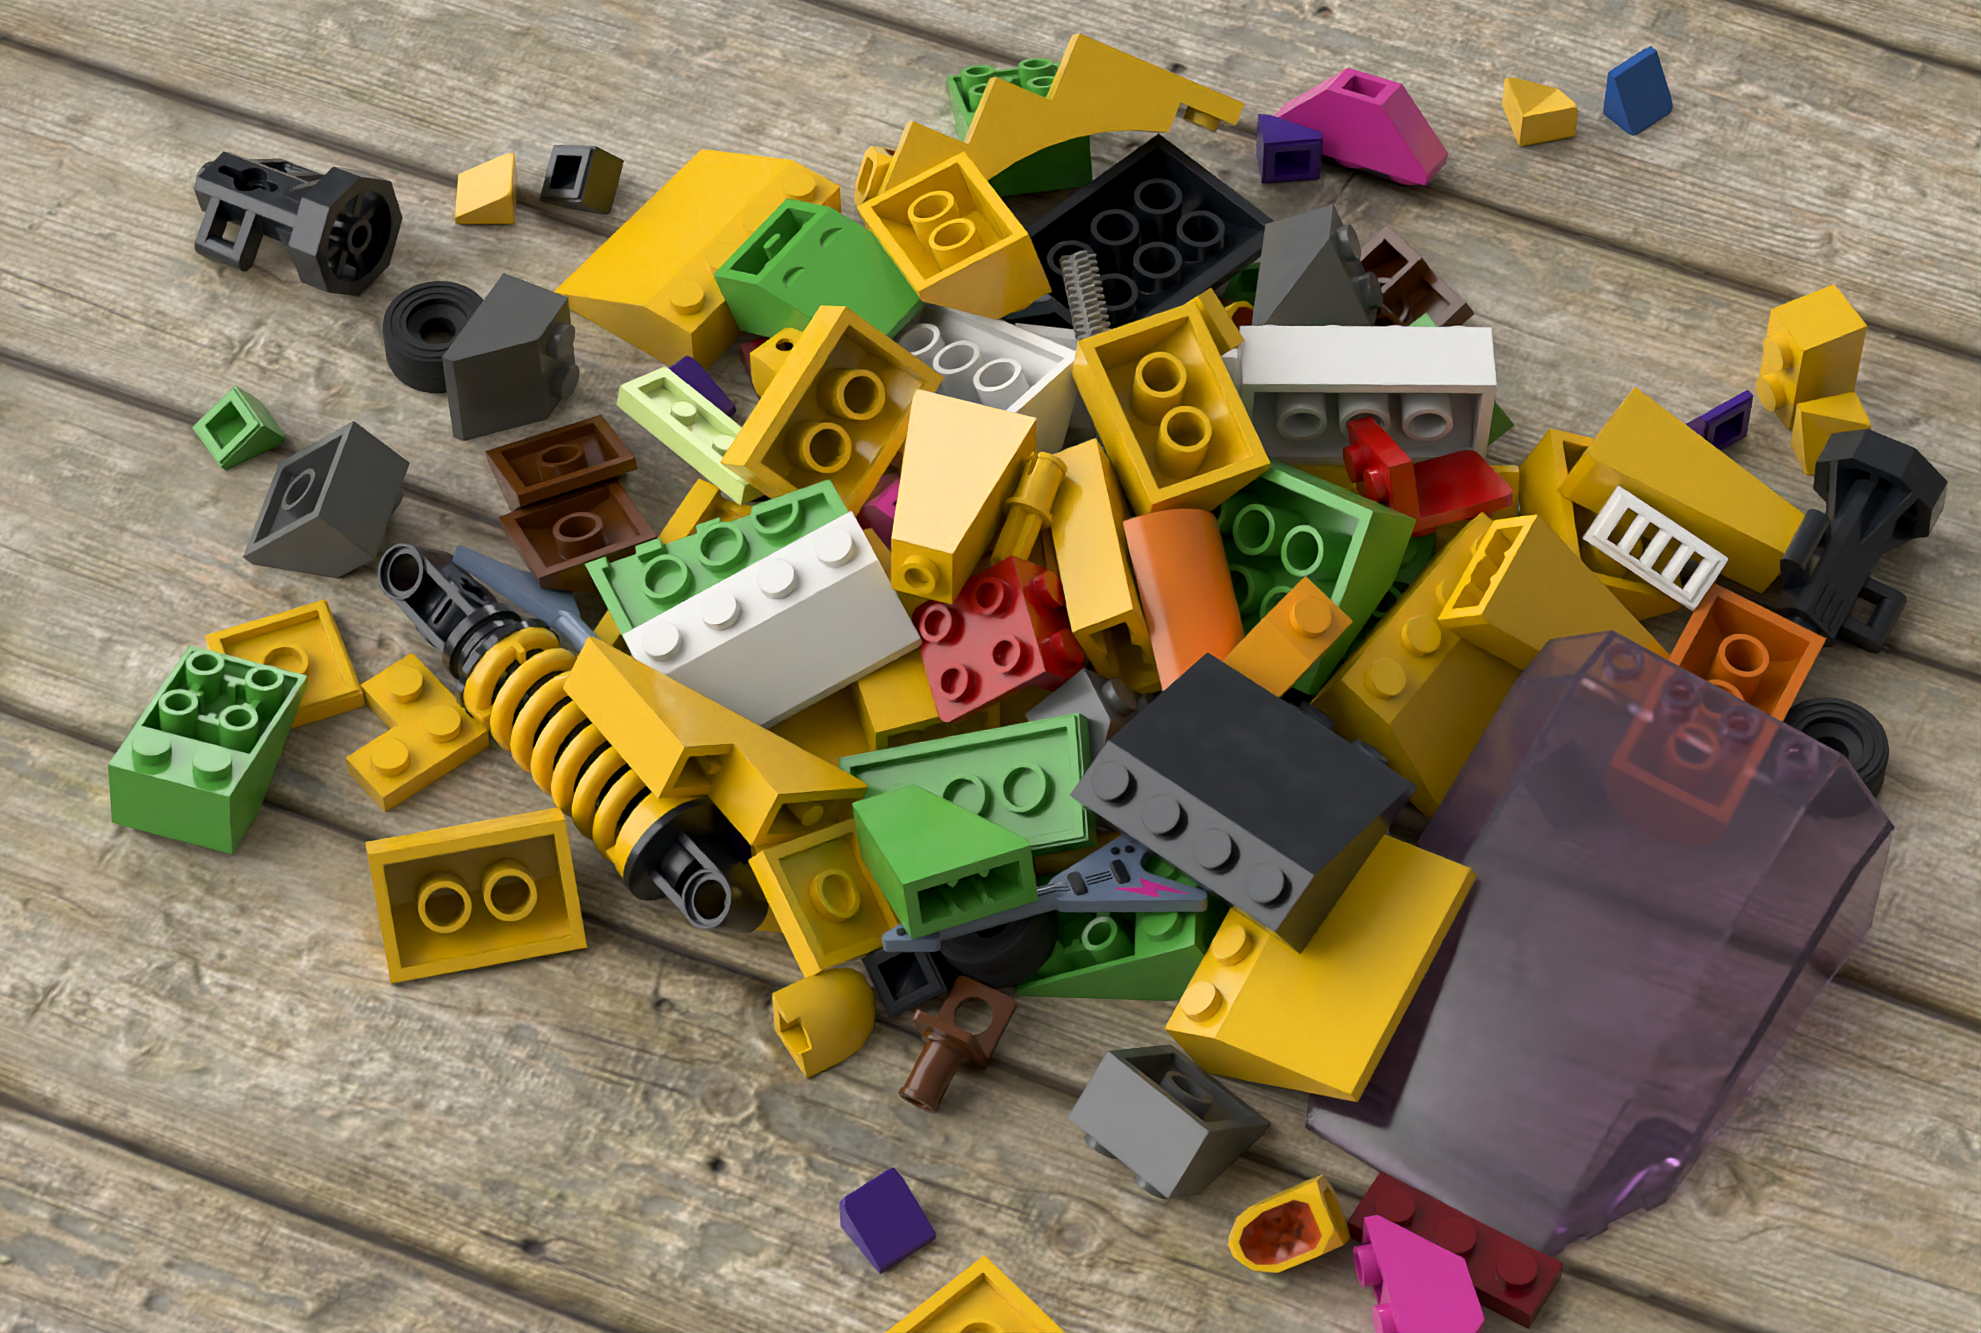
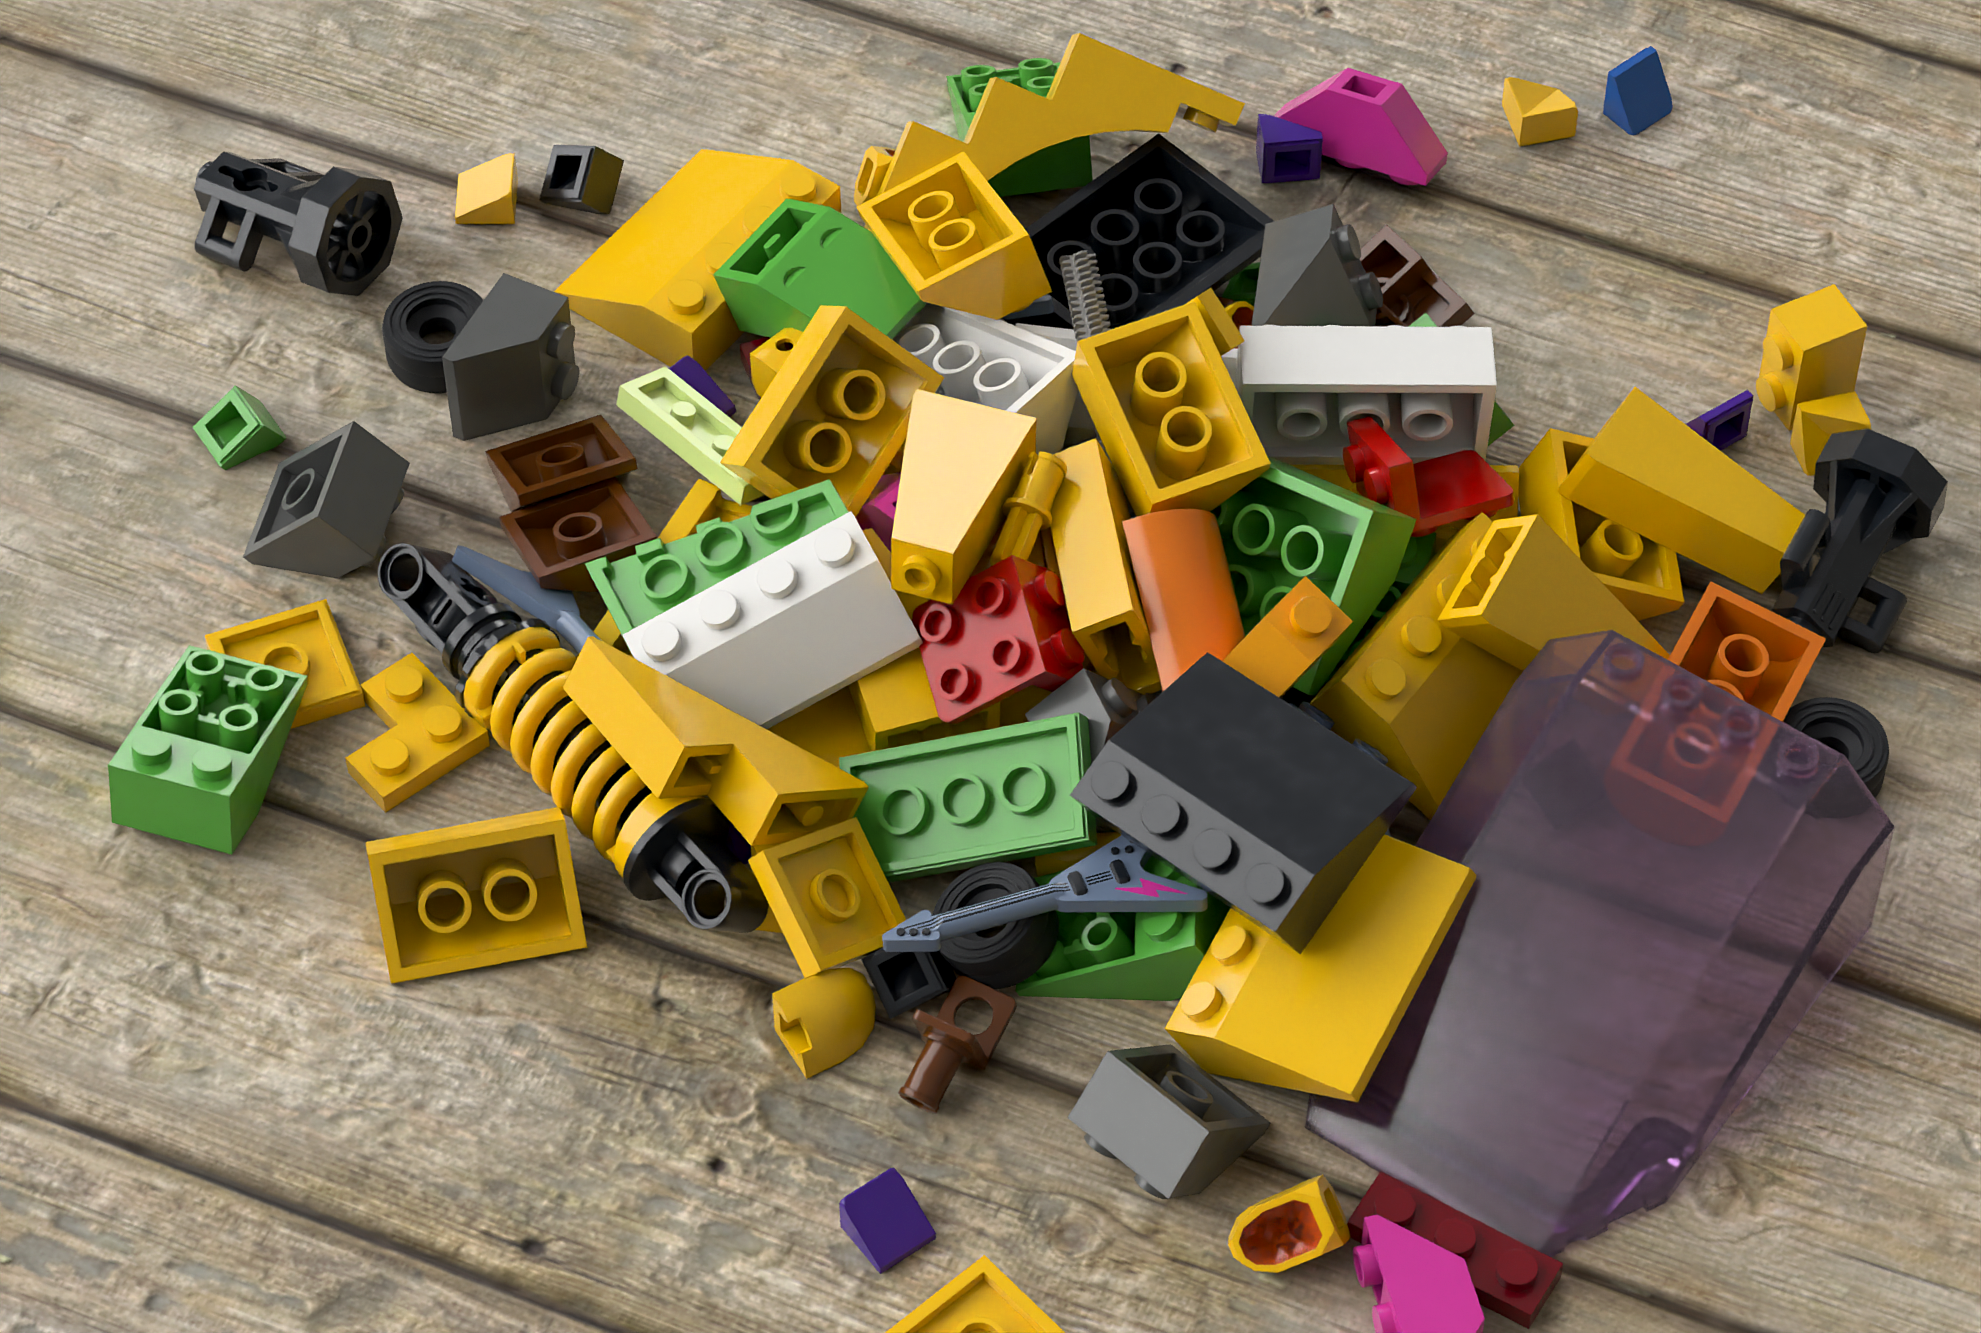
bright green slope [852,784,1038,940] -> none
white slope [1583,485,1728,611] -> none

